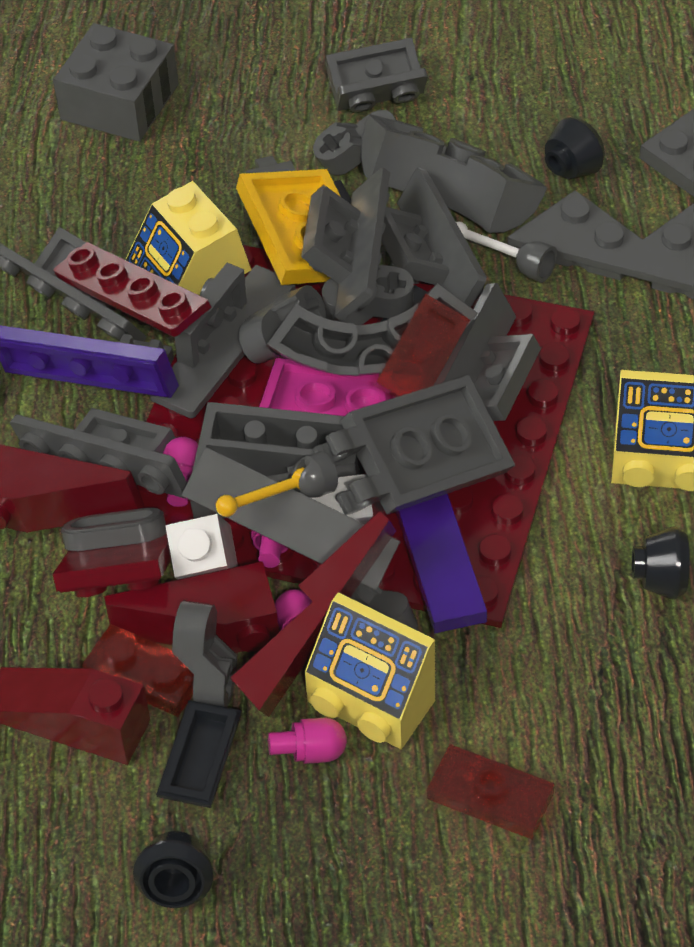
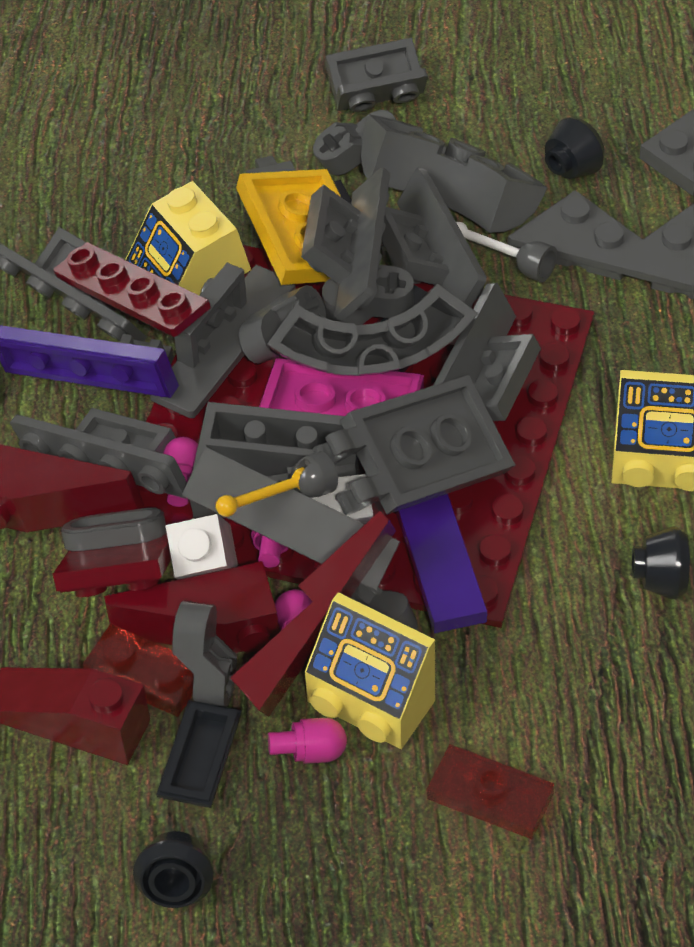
dark grey brick [53,23,179,142] -> none
clear red plate [373,294,470,398] -> none

